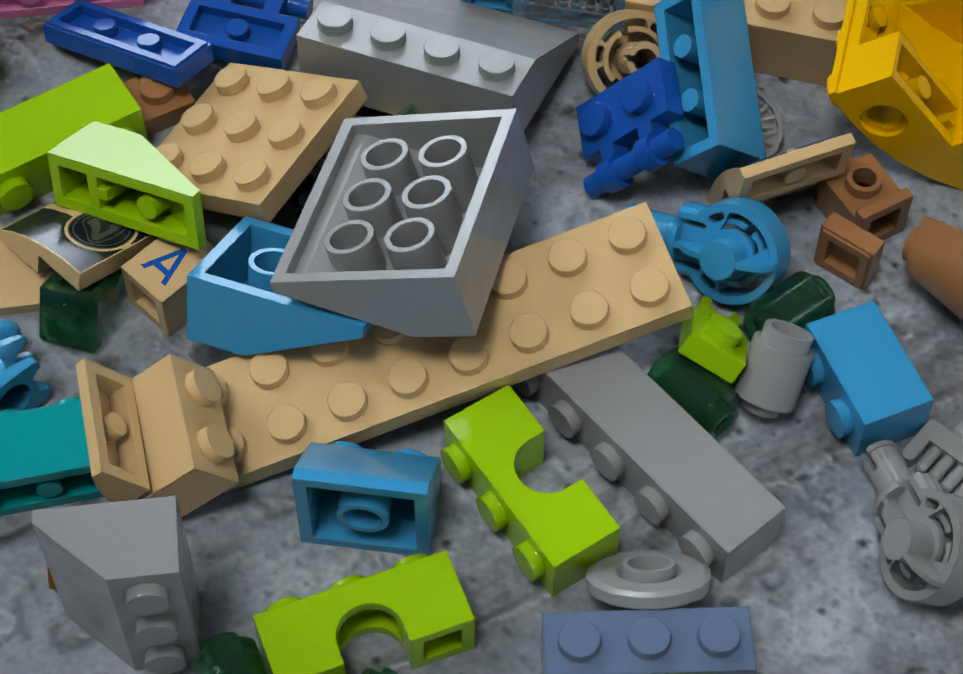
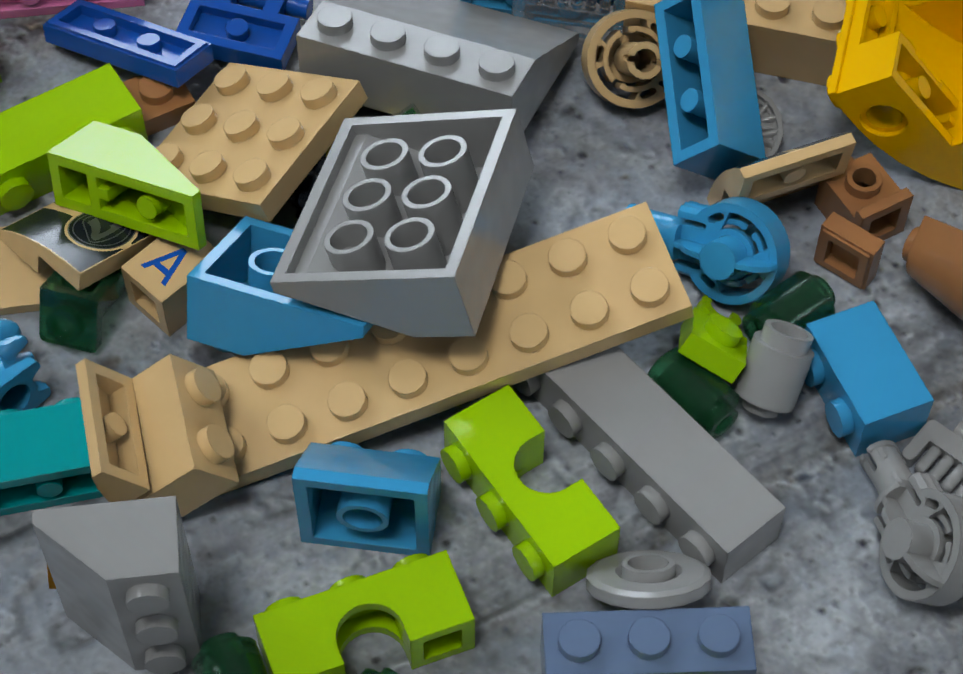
blue plate [576,57,684,198] -> none

